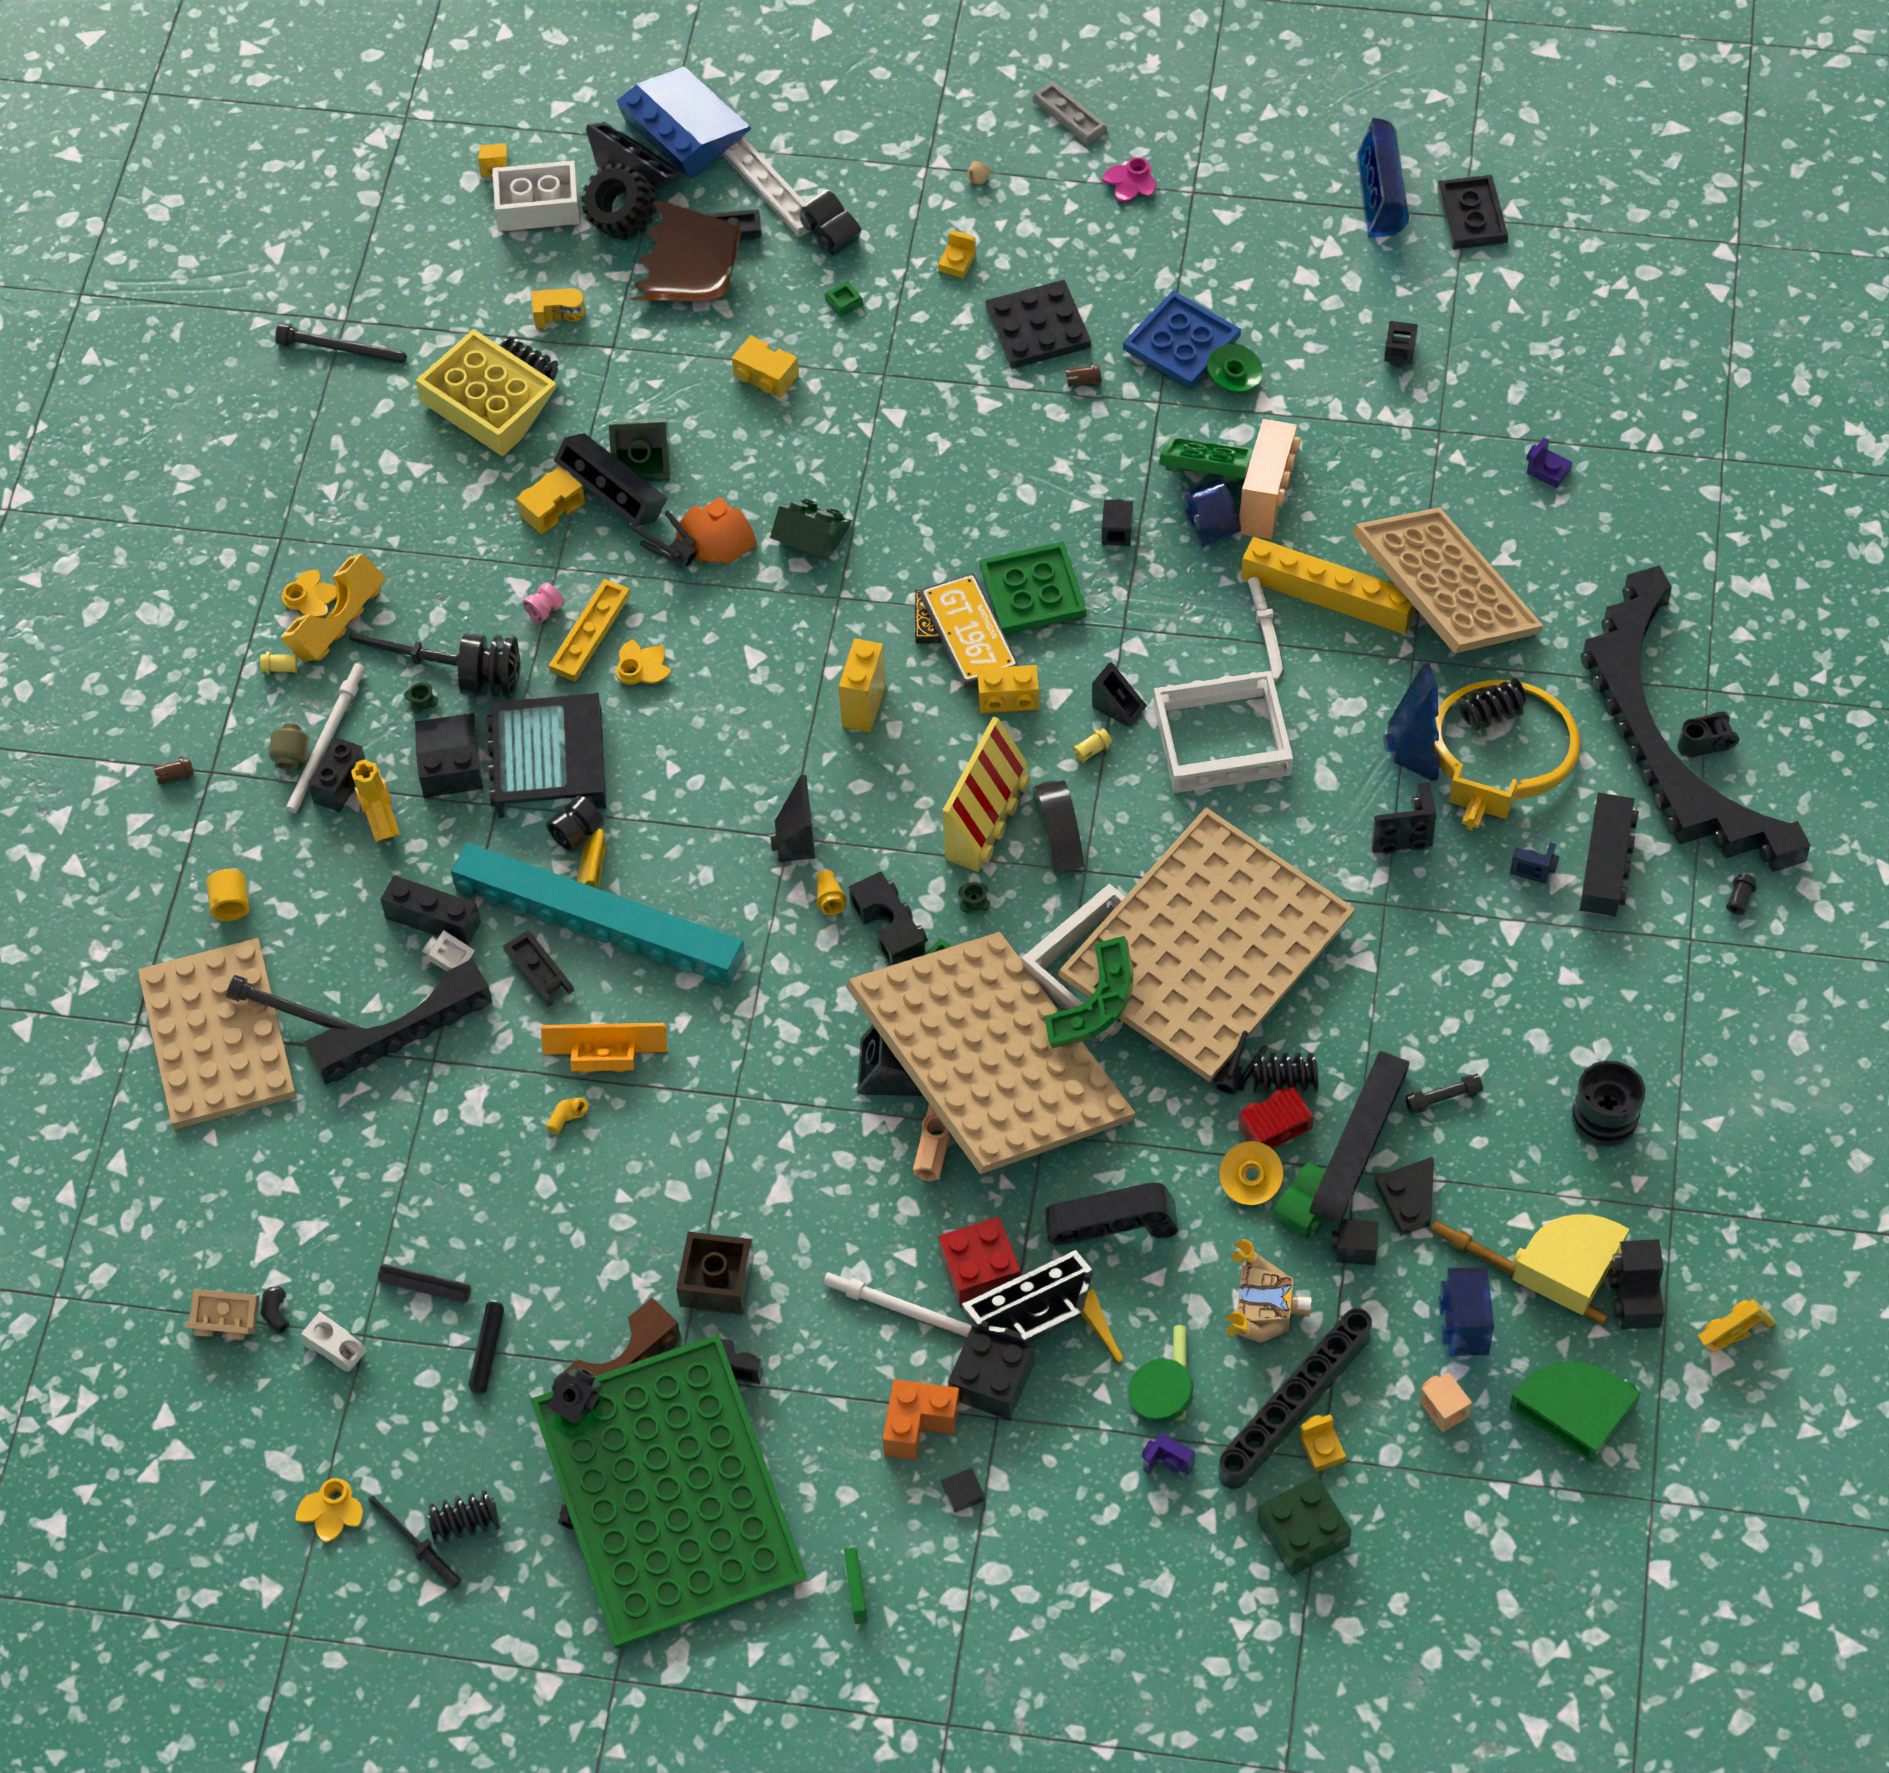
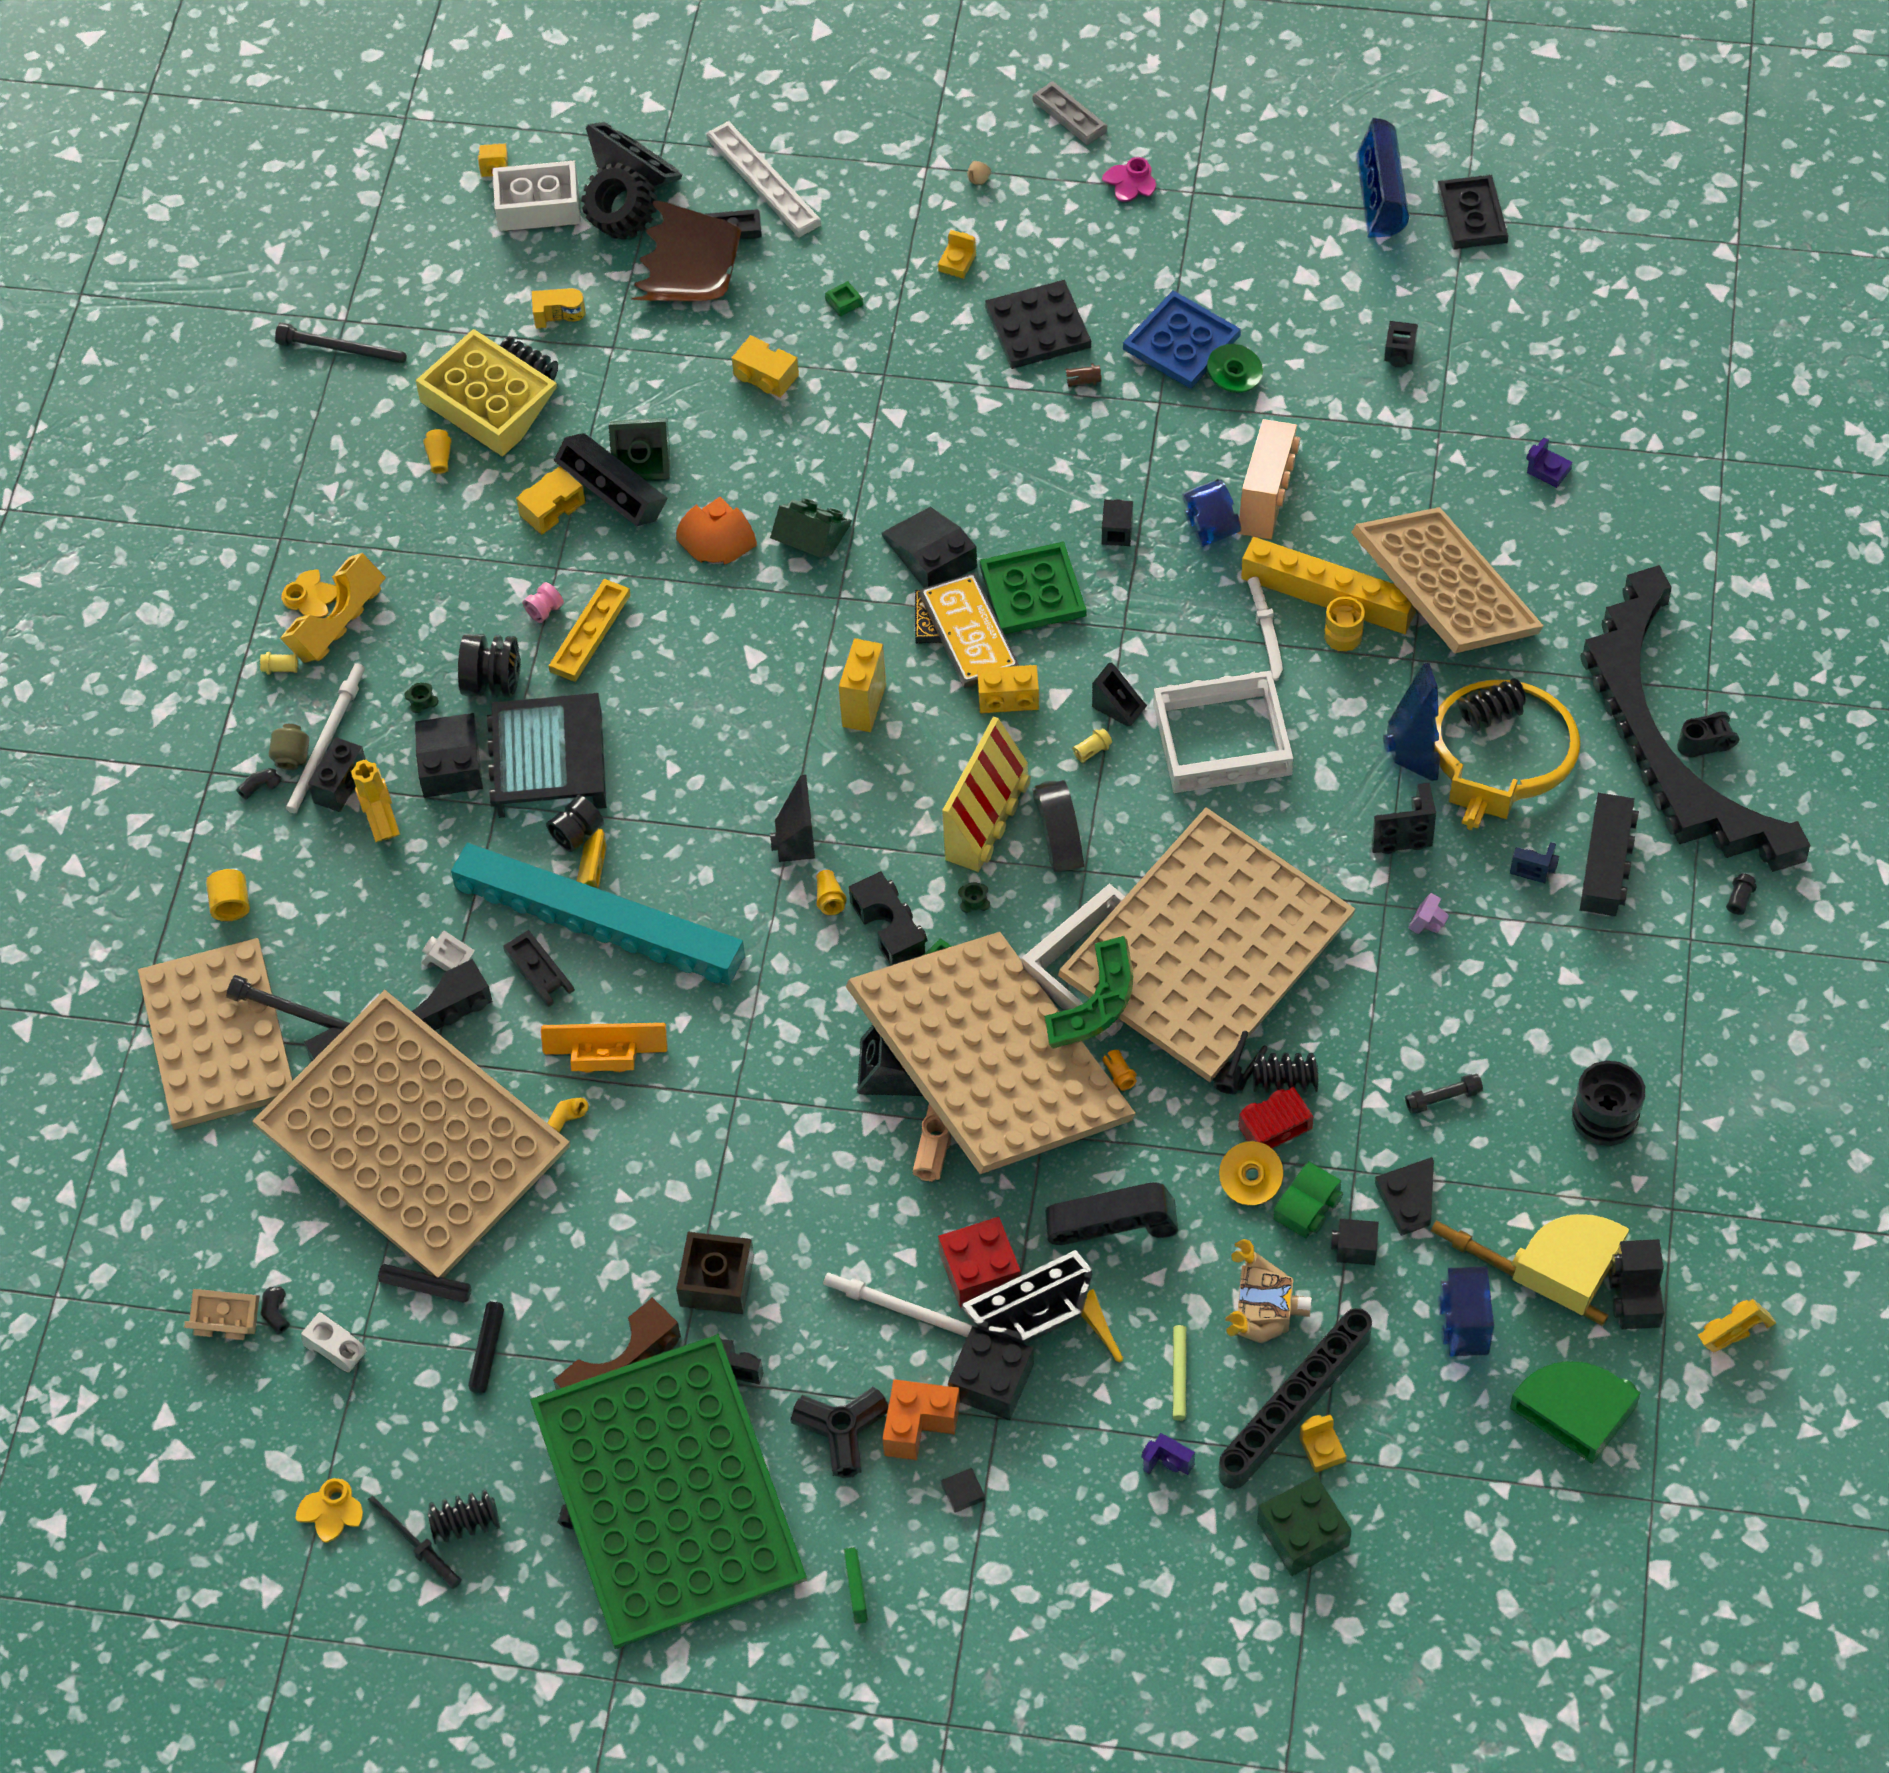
reddish brown pin [154,756,194,785] -> none
black sword [348,633,459,666] -> none
black brick [380,875,481,946] -> none
black brick [547,1368,603,1424] -> none
blue slope [616,67,751,180] -> none
yellow plate [616,639,671,685] -> none
black plant [628,511,698,569] -> none
black brick [799,189,862,256] -> none
green tile [1128,1358,1194,1423] -> none
green plate [1159,436,1254,481] -> none
black beam [1309,1050,1410,1225] -> none
light nougat brick [1419,1372,1472,1433] -> none
none -> black arm [236,768,282,799]
none -> tan plate [252,990,570,1278]
none -> yellow cone [423,429,452,474]
none -> black piece [790,1386,889,1478]
none -> black slope [882,507,977,588]
none -> light orange pin [1102,1049,1137,1091]
none -> yellow wheel [1324,596,1365,652]
none -> lavender tile [1408,893,1449,934]

